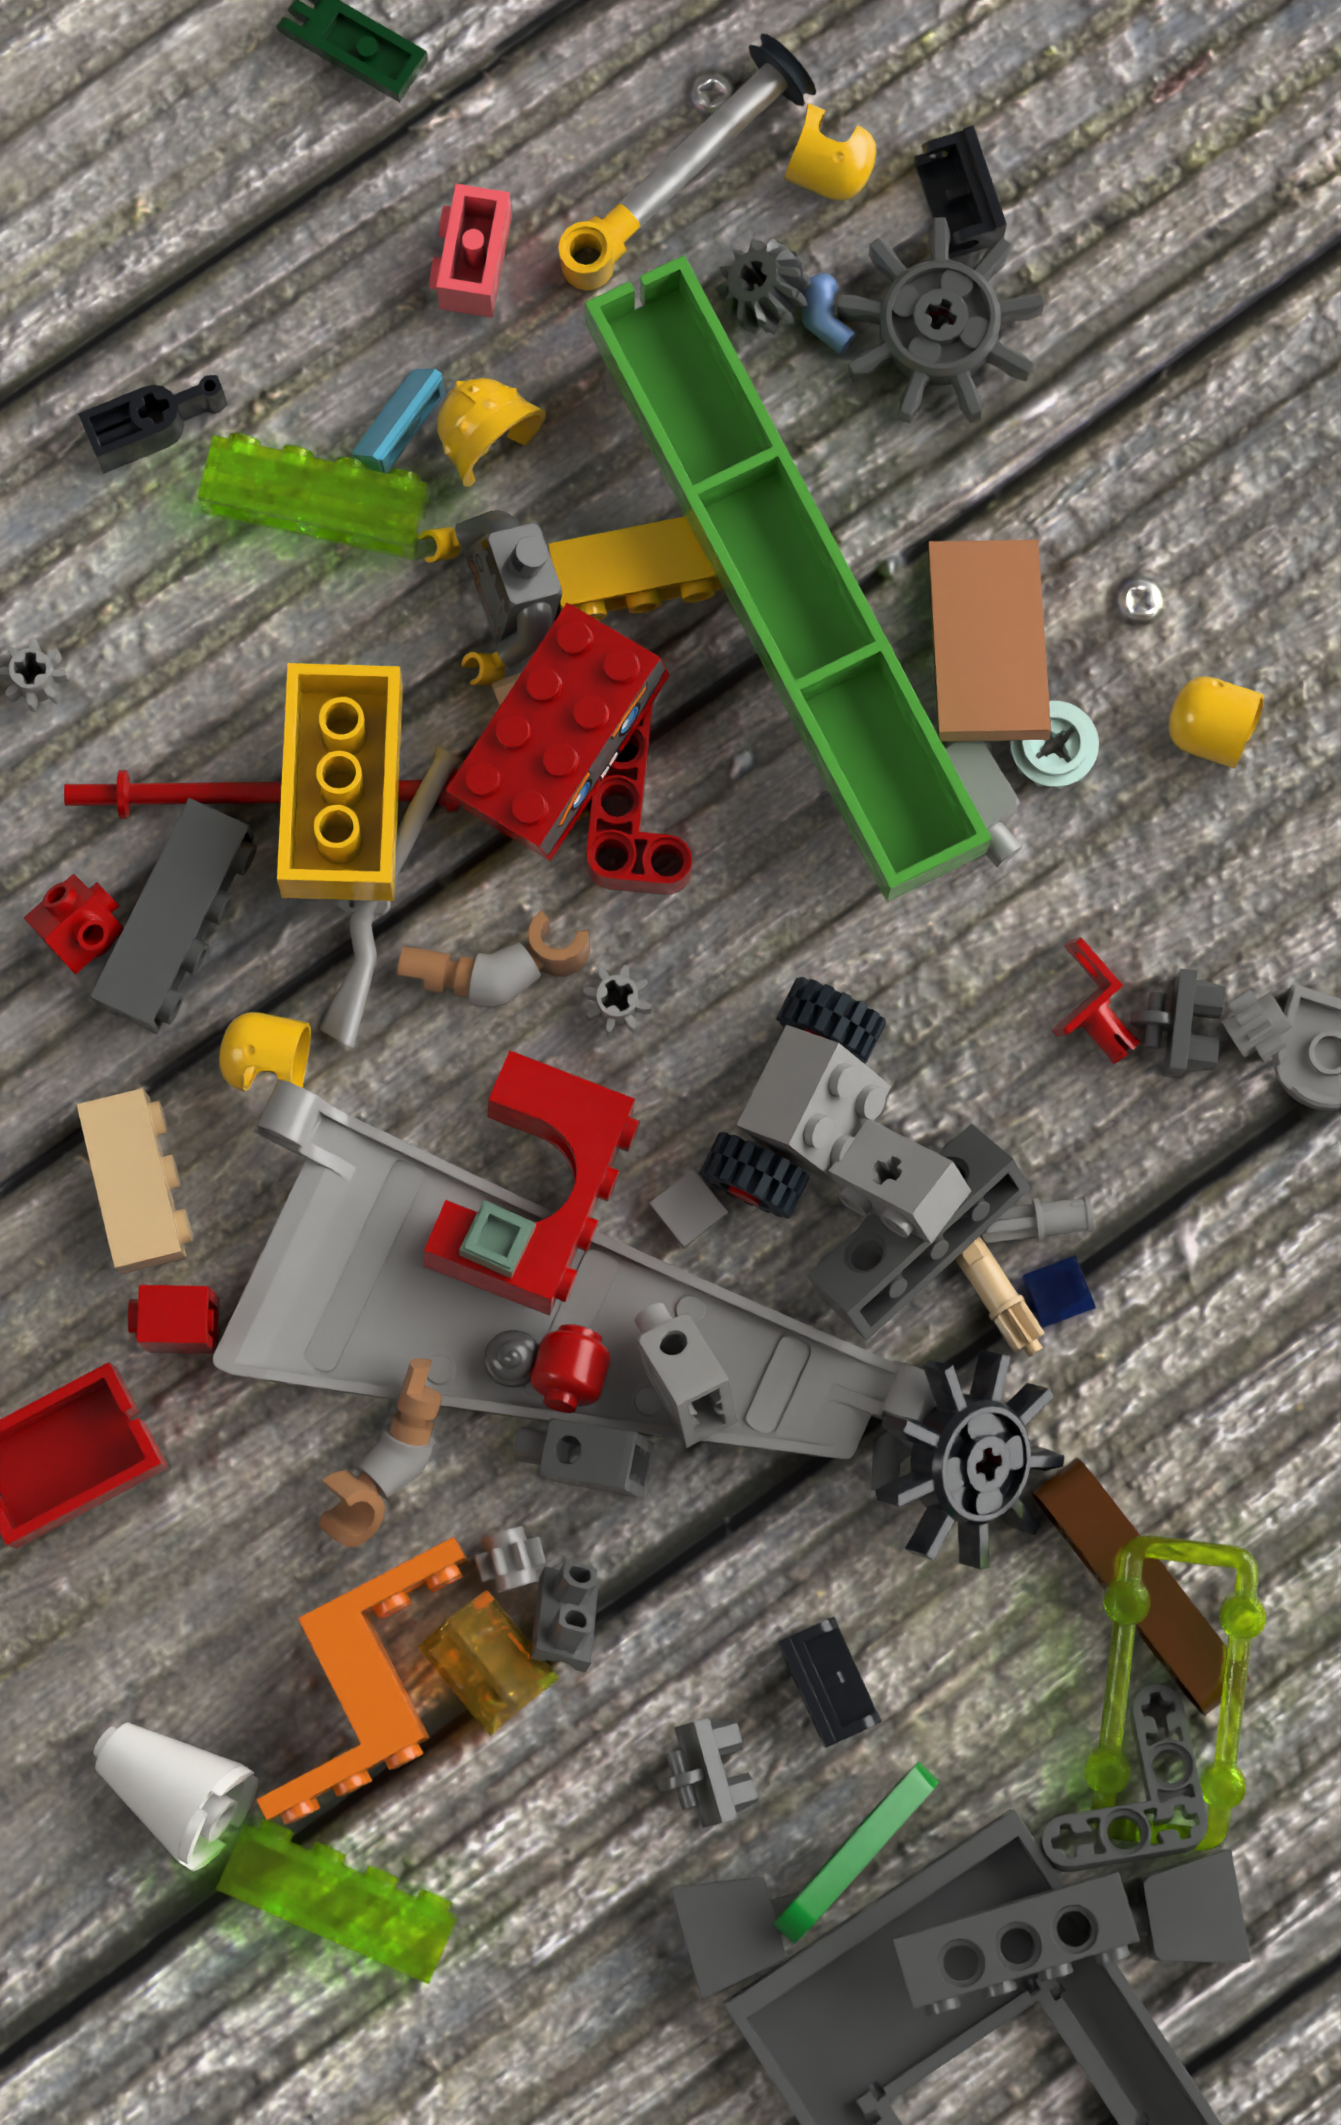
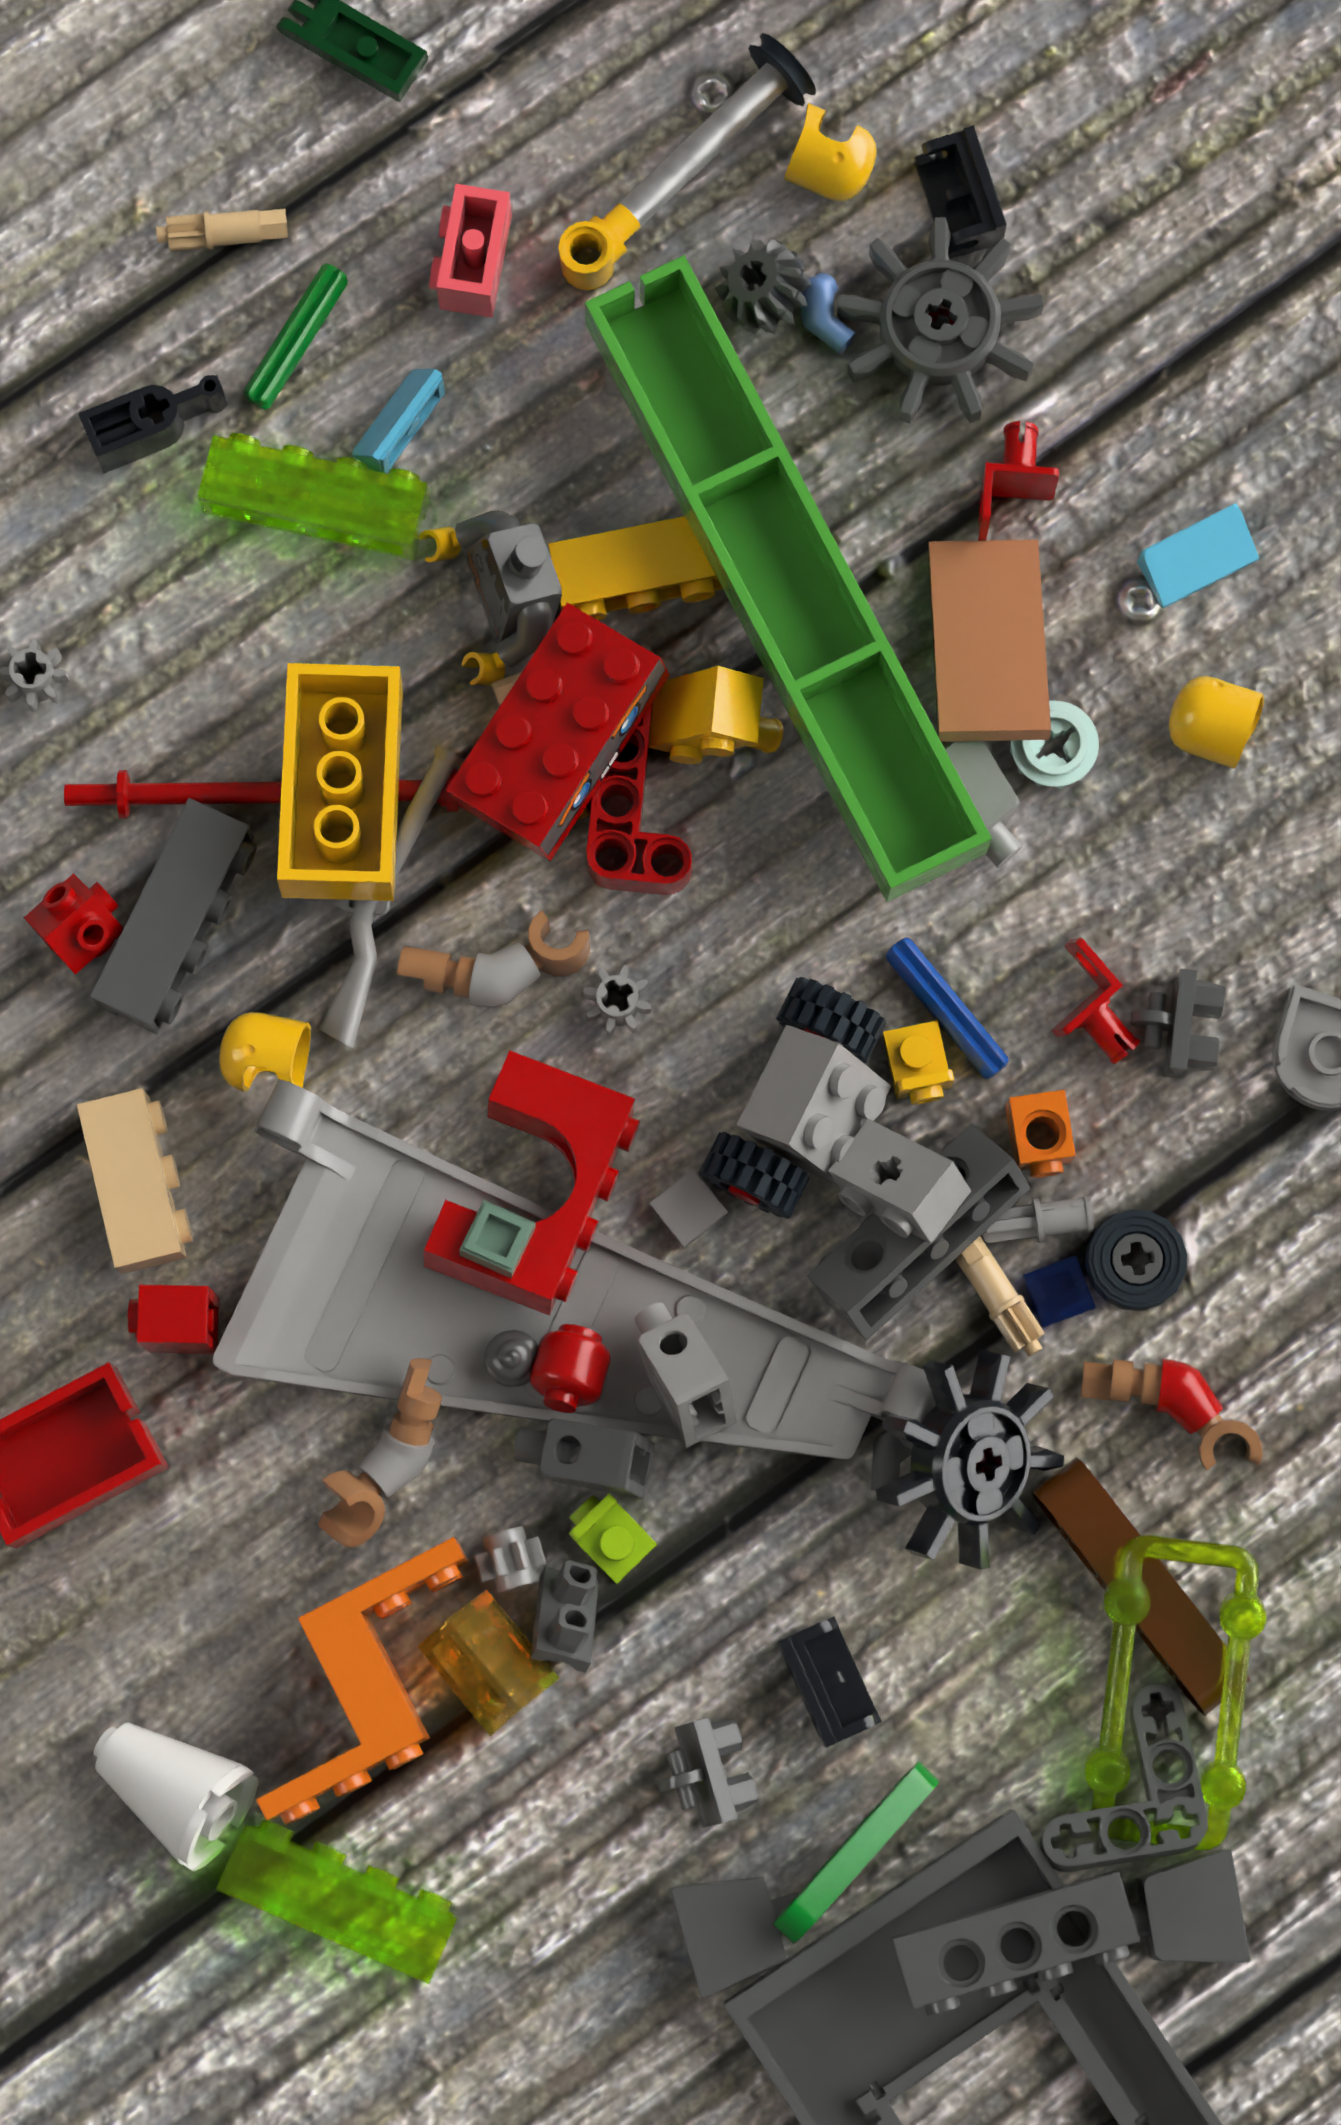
yellow helmet [437,378,546,487] -> none
light grey gear [1222,989,1293,1060] -> none
none -> tan piece [156,209,288,251]
none -> green axle [244,263,348,410]
none -> lime bracket [568,1493,657,1585]
none -> yellow brick [649,666,783,764]
none -> yellow bracket [882,1020,954,1105]
none -> blue axle [886,937,1009,1079]
none -> red bracket [978,421,1059,541]
none -> orange brick [1005,1089,1076,1178]
none -> piece [1081,1358,1263,1471]
none -> black bush [1085,1209,1187,1311]
none -> medium azure slope [1137,503,1259,609]

